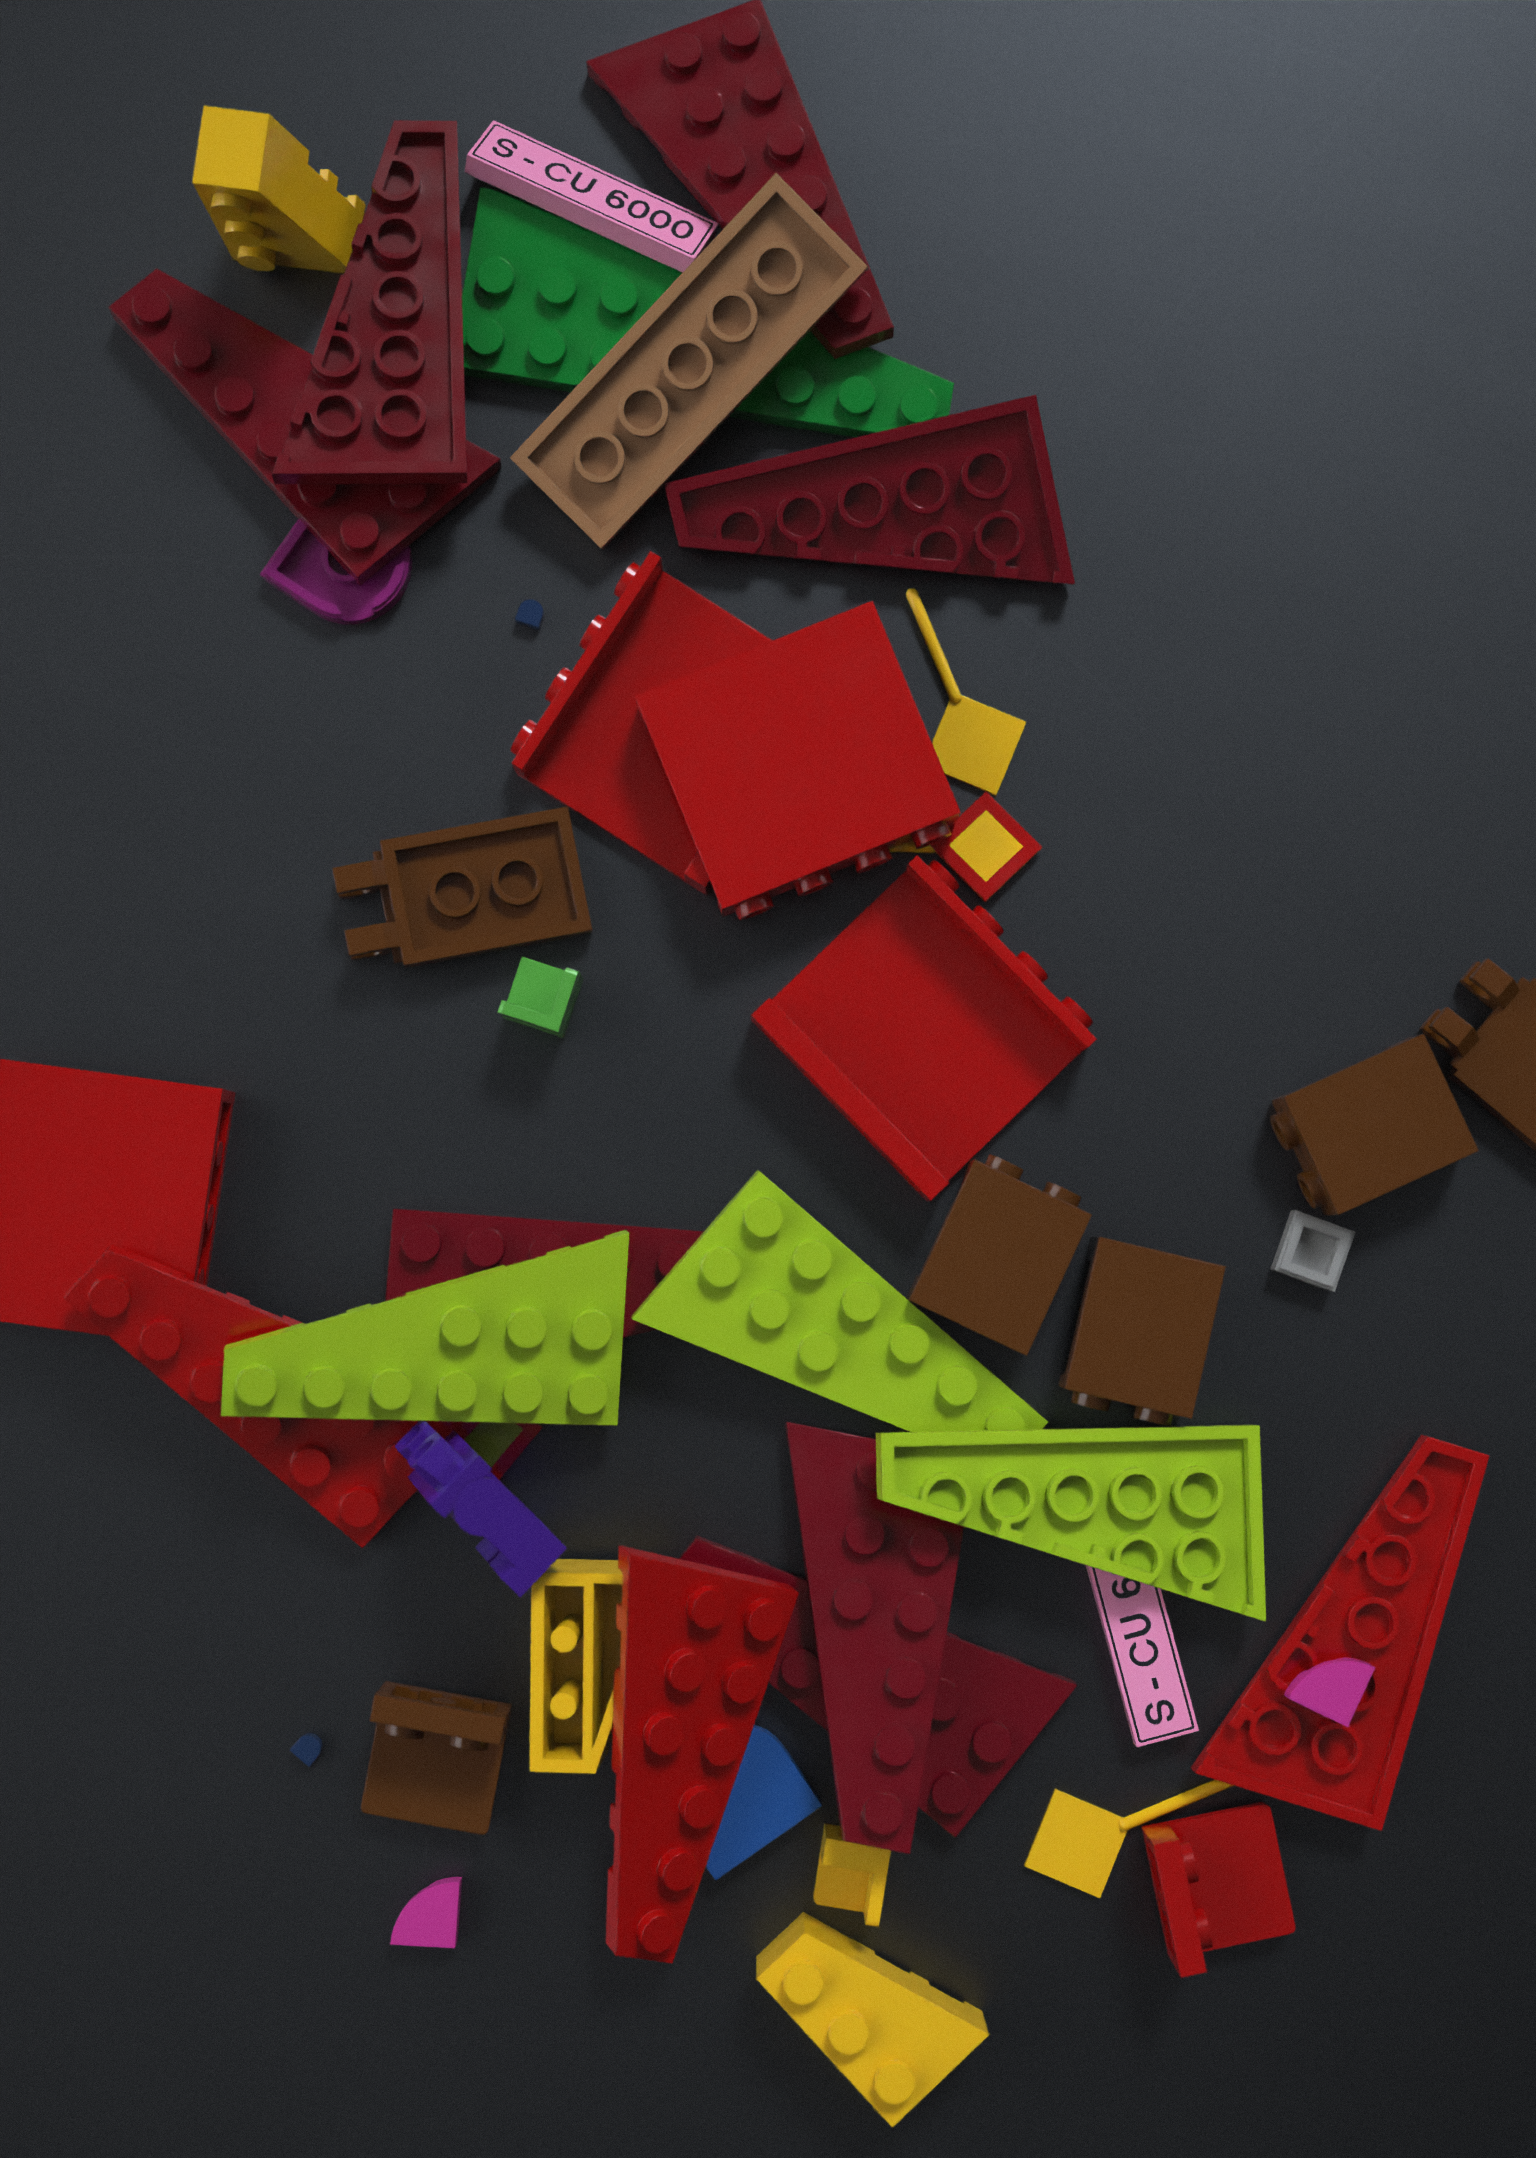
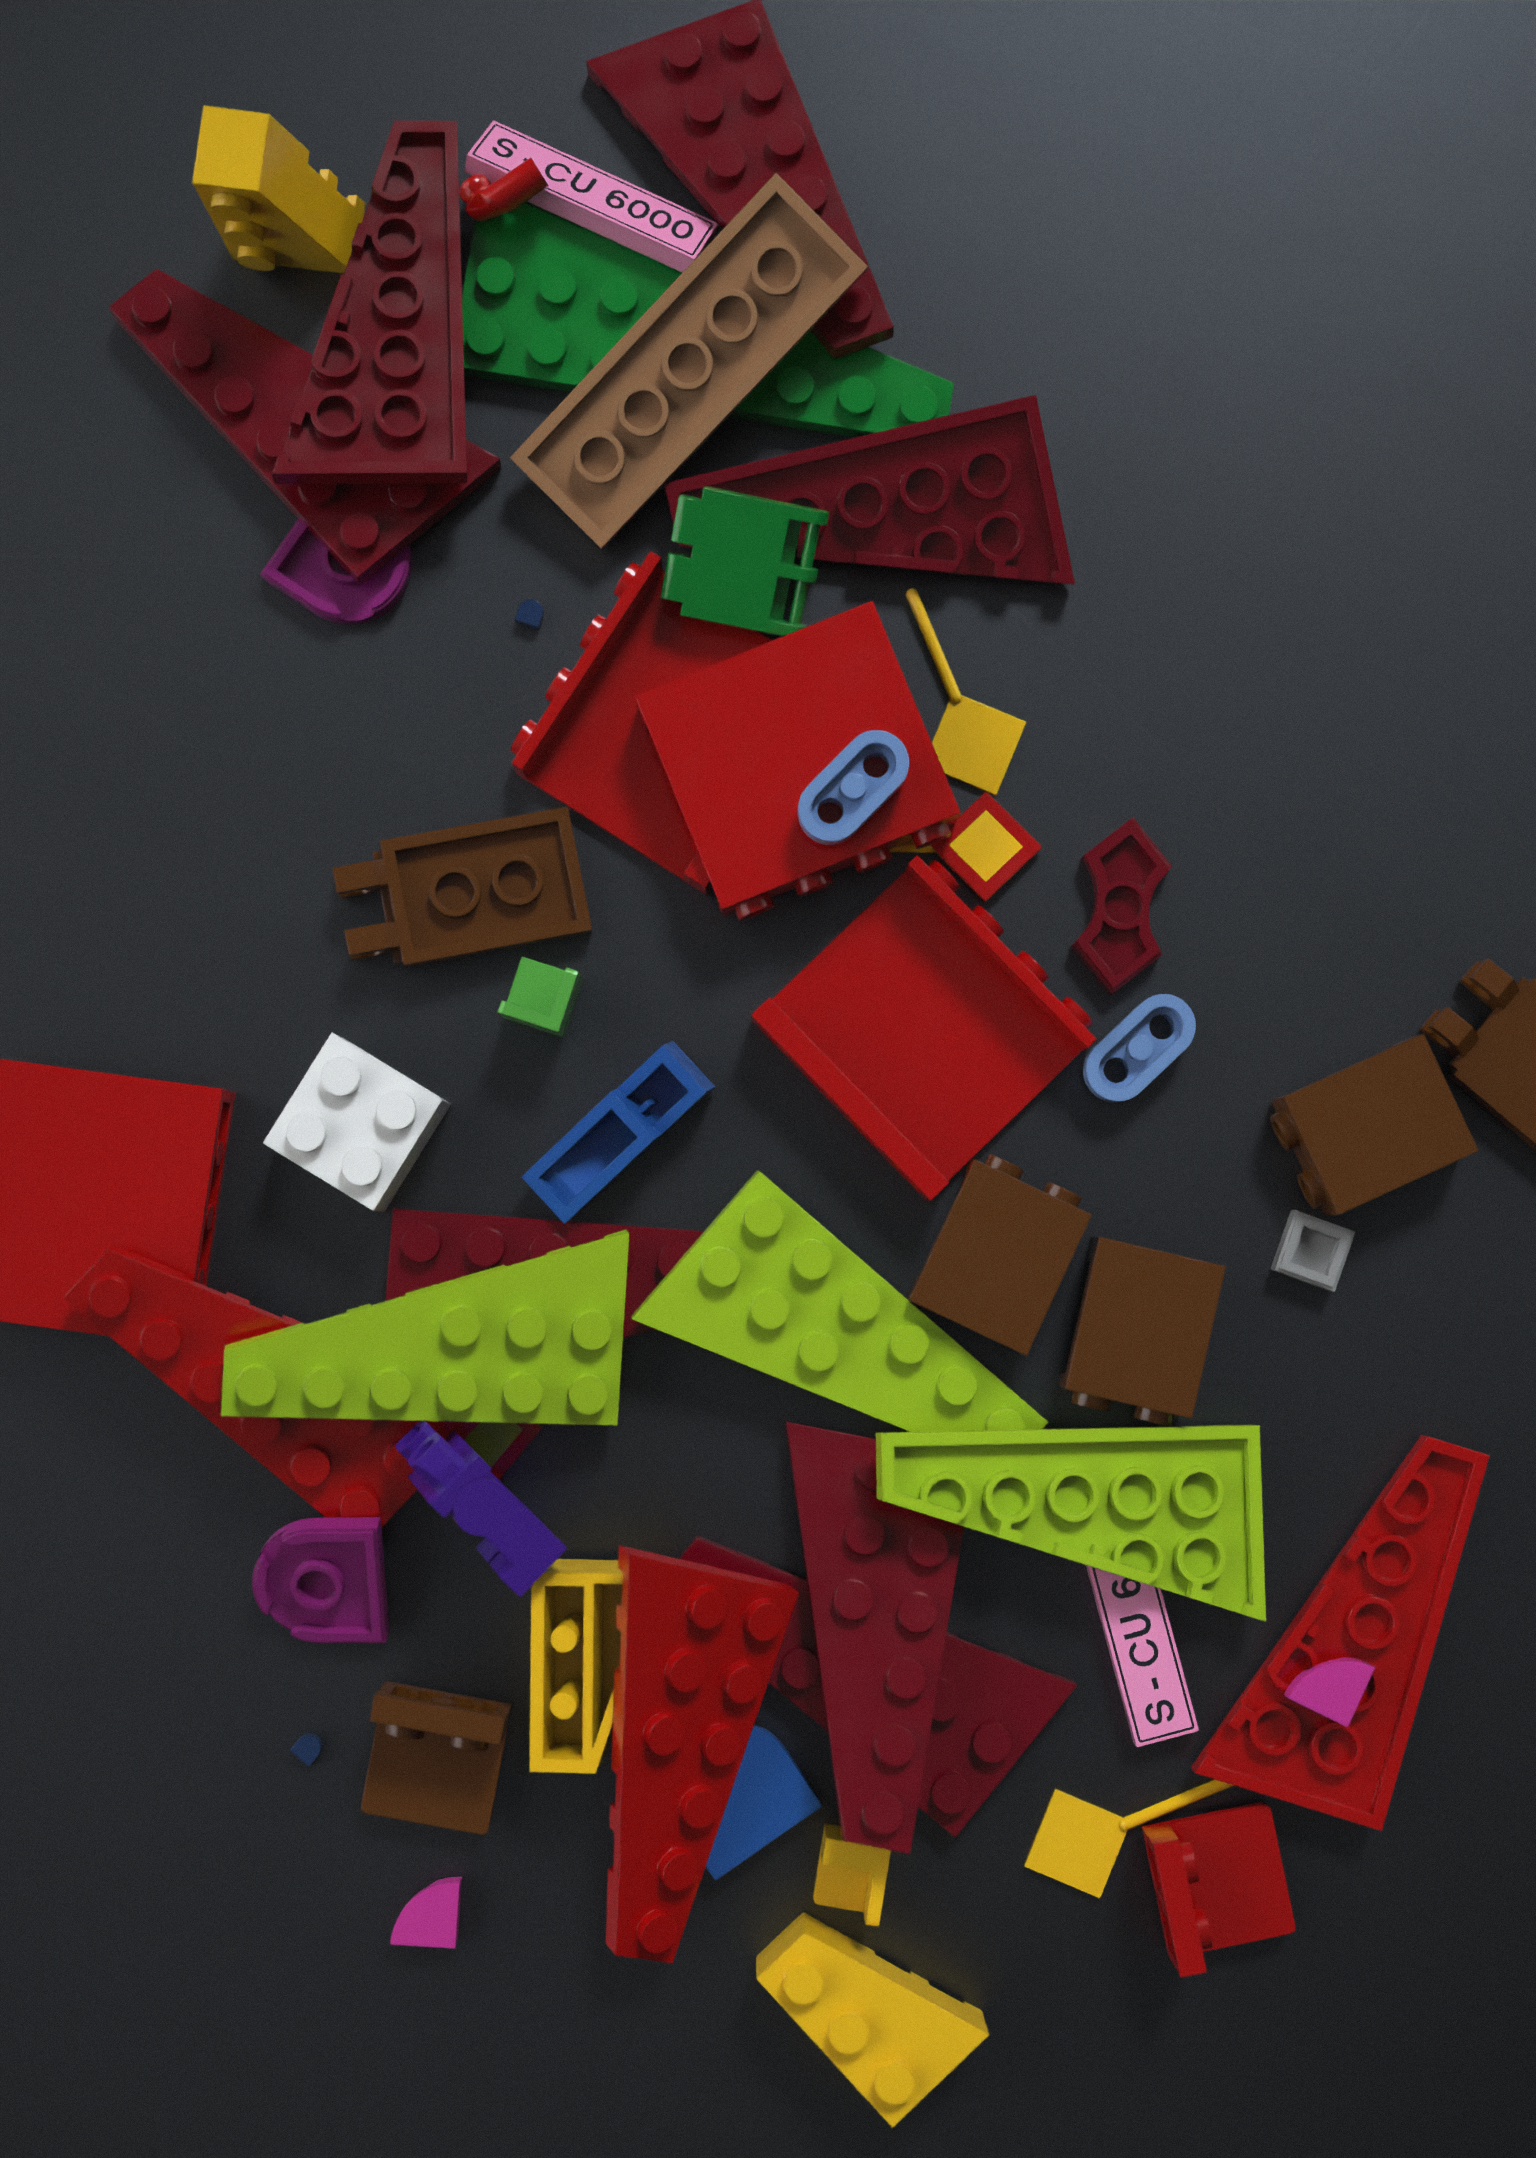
none -> magenta tile [252,1517,390,1643]
none -> white piece [263,1033,451,1212]
none -> red arm [459,157,549,221]
none -> blue slope [522,1041,715,1224]
none -> green plate [661,486,830,636]
none -> medium blue plate [798,730,909,845]
none -> dark red tile [1071,817,1172,995]
none -> medium blue plate [1083,994,1196,1103]

